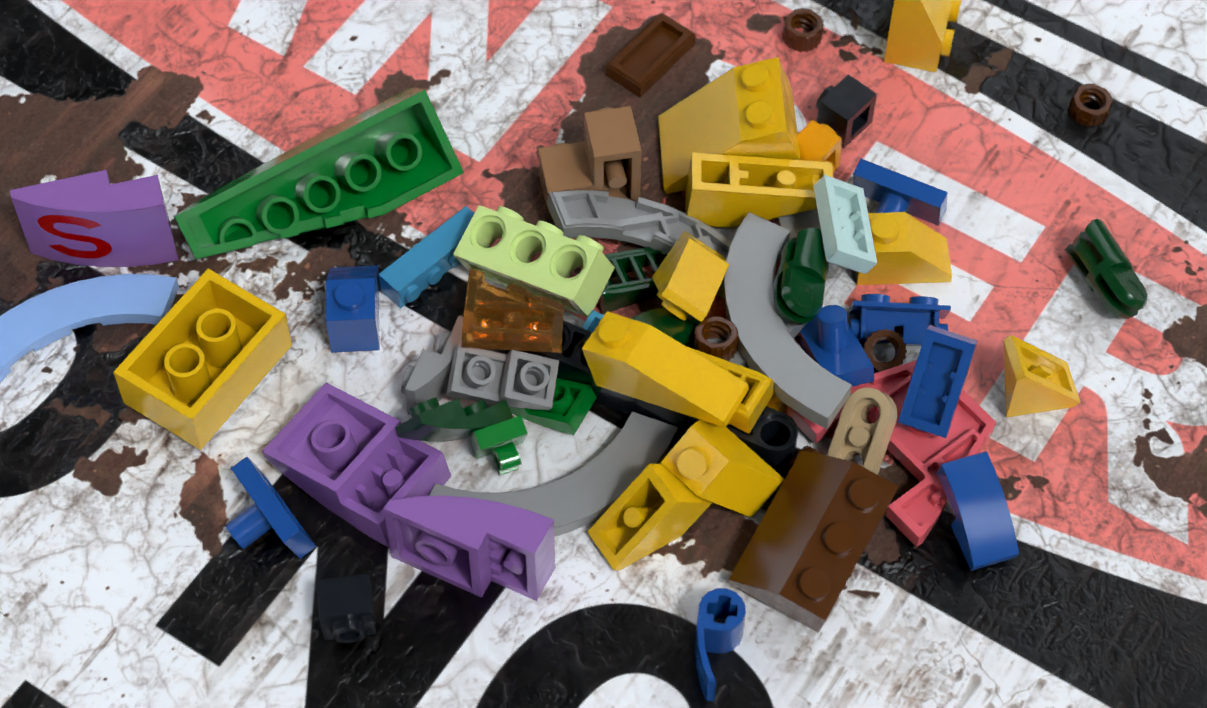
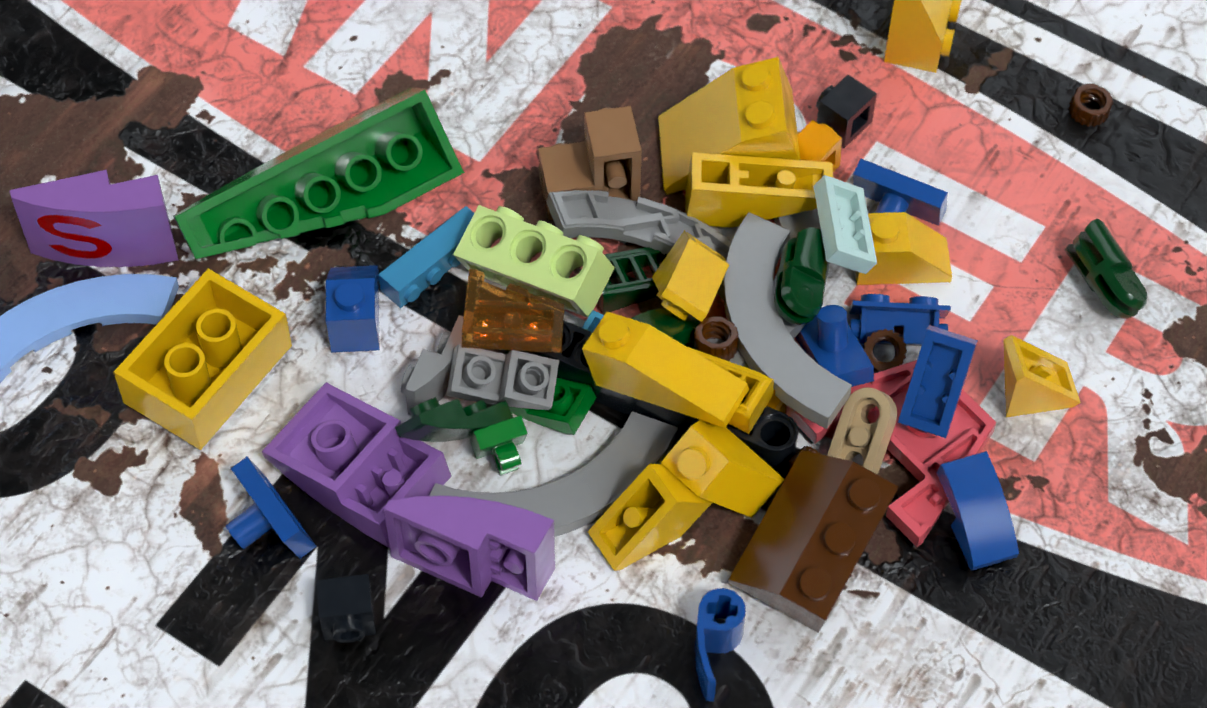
reddish brown tile [605,12,696,97] -> none
reddish brown axle [783,8,824,52] -> none

